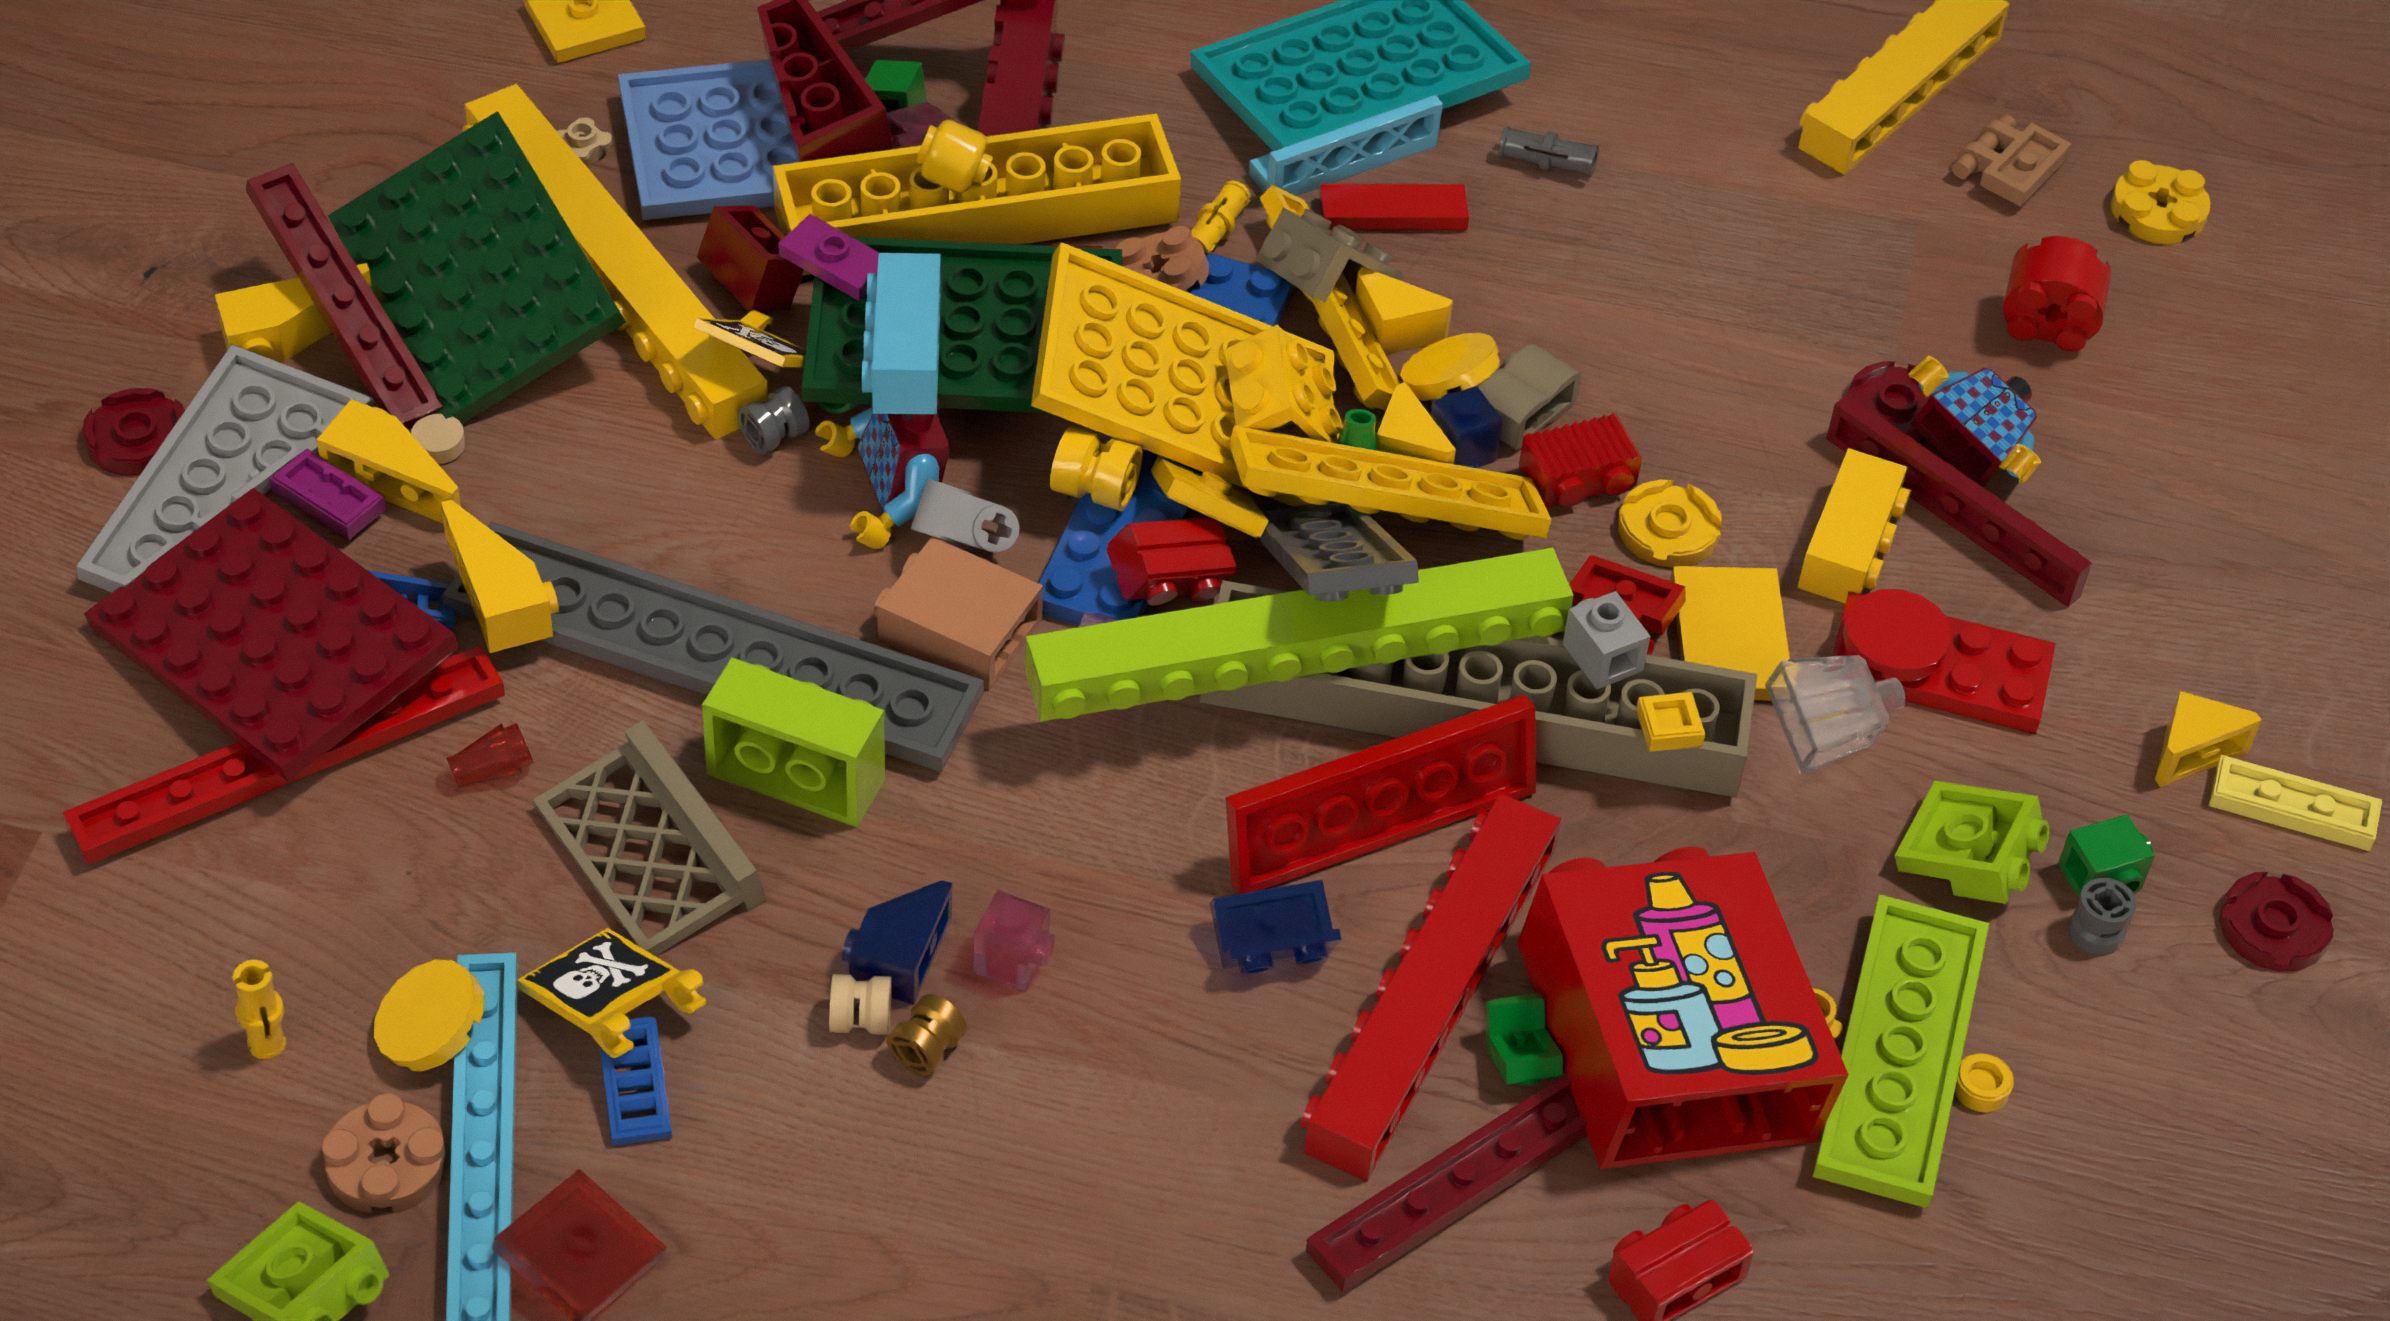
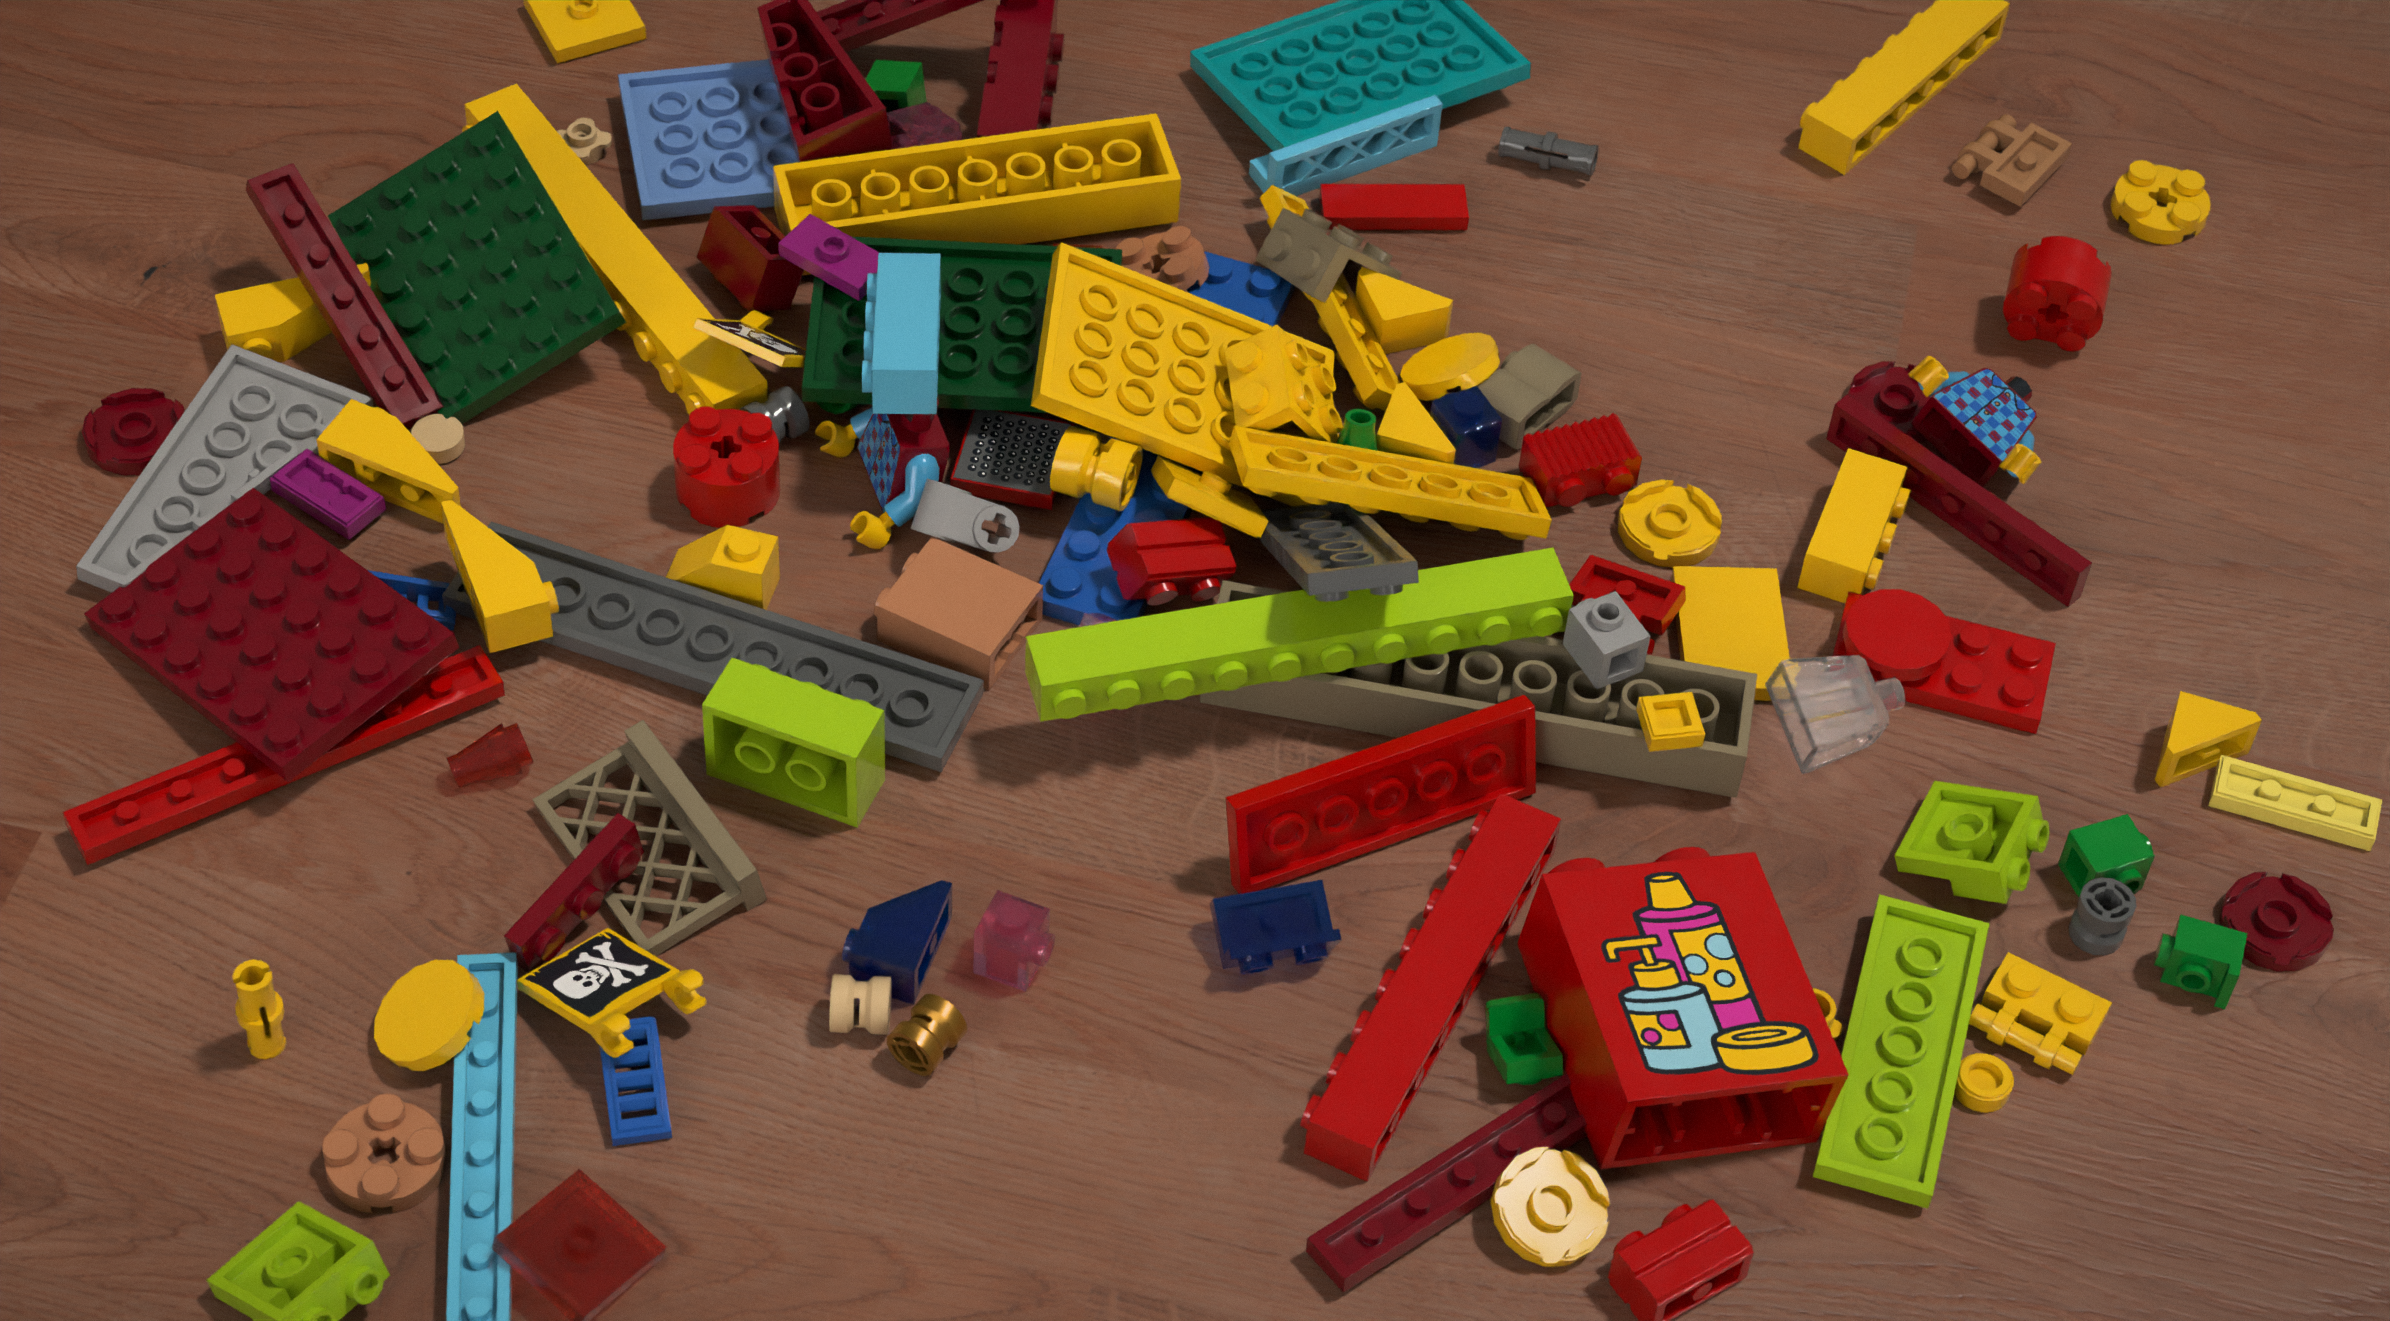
yellow head [915,119,993,193] -> none
yellow pin [1191,180,1251,253] -> none
none -> dark red plate [504,813,644,973]
none -> yellow slope [666,525,780,610]
none -> red brick [673,406,780,528]
none -> tile [950,409,1074,510]
none -> yellow tile [1491,1147,1610,1267]
none -> yellow plate [1969,952,2112,1075]
none -> green brick [2153,914,2248,1009]

